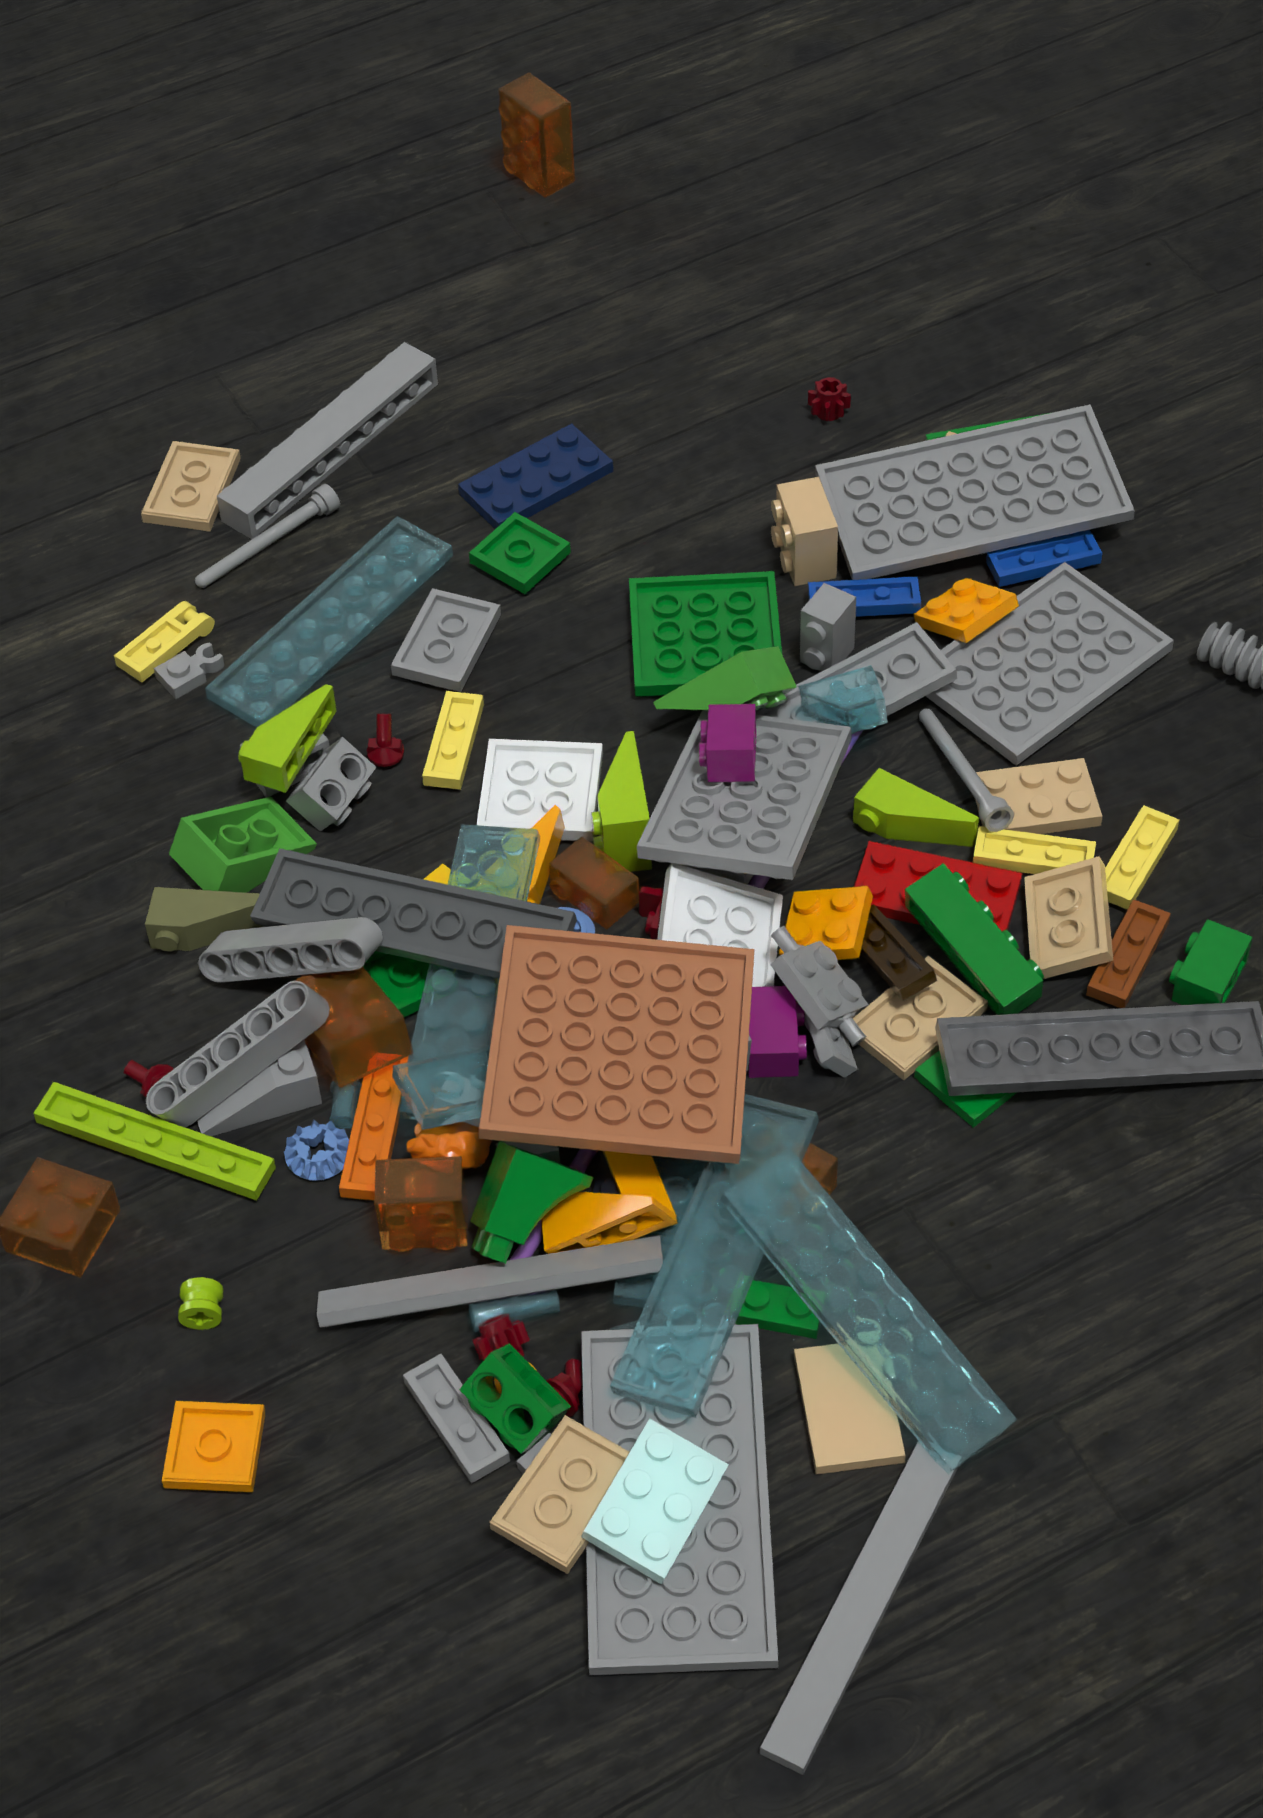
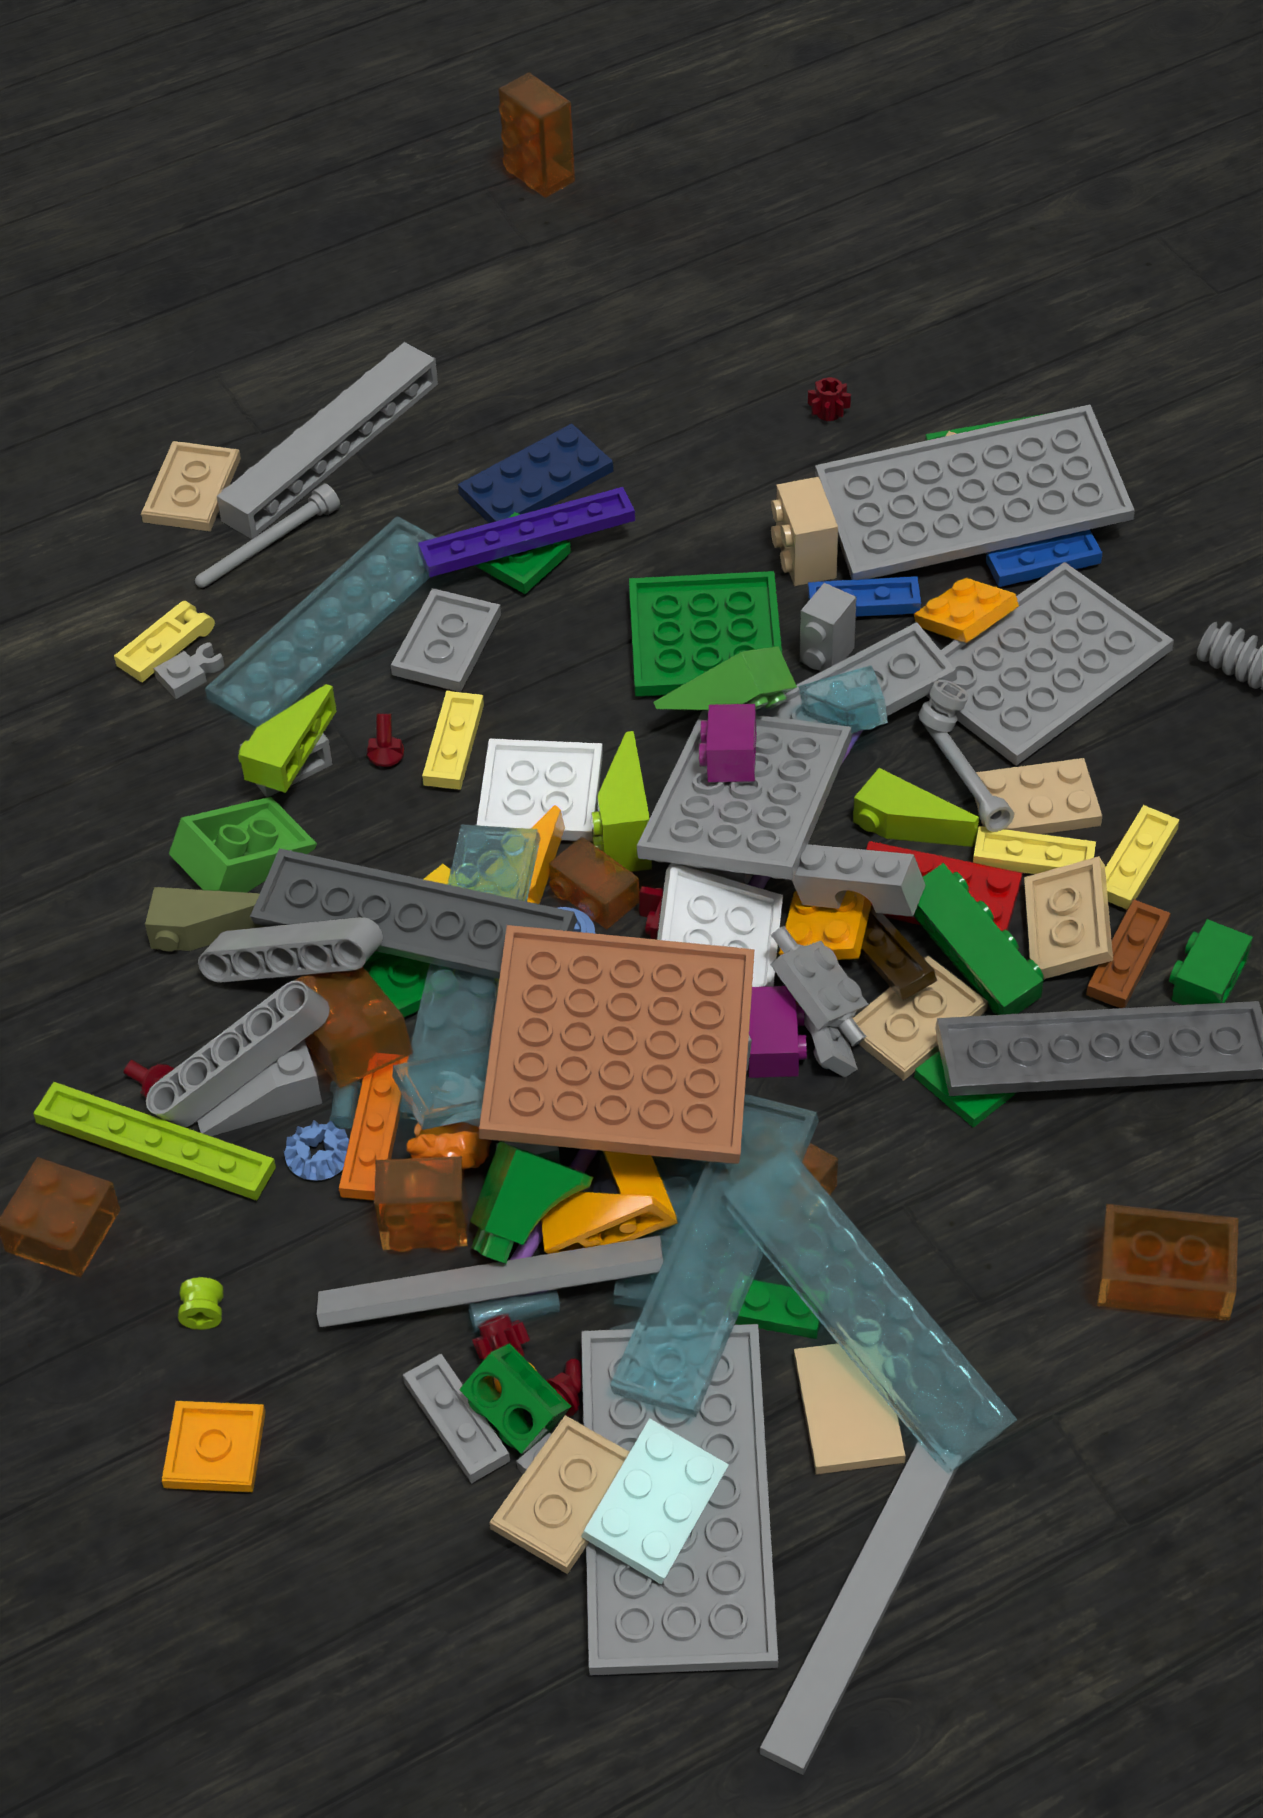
light grey brick [286,737,376,831] -> none
none -> dark purple plate [418,487,635,577]
none -> light grey arch [792,844,926,917]
none -> light grey wheel [918,679,969,732]
none -> clear orange brick [1097,1204,1238,1320]

